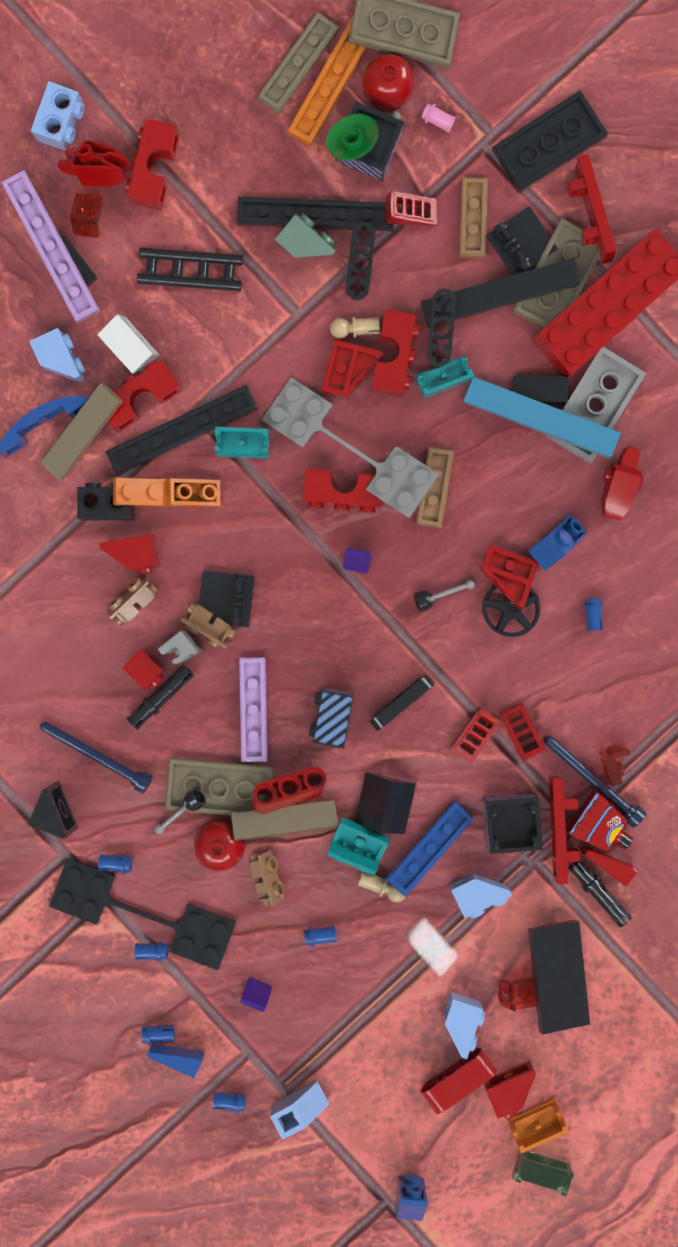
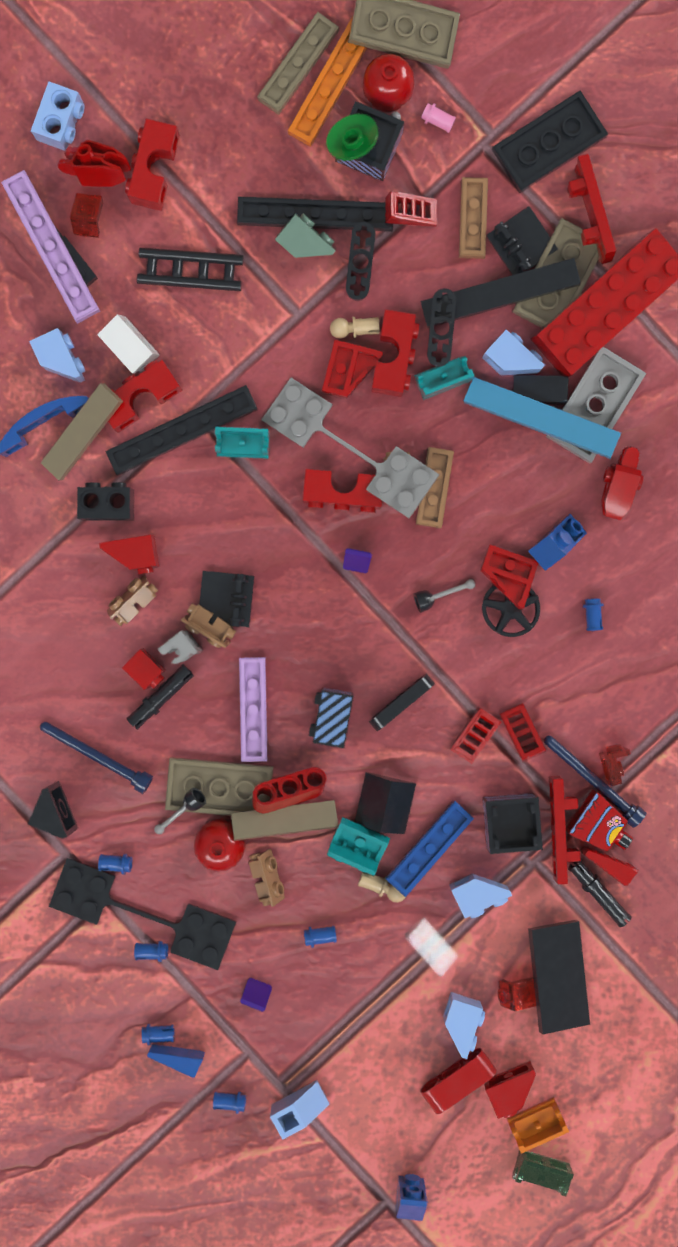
orange slope [113,478,220,507] -> none
none -> light blue slope [482,330,545,376]

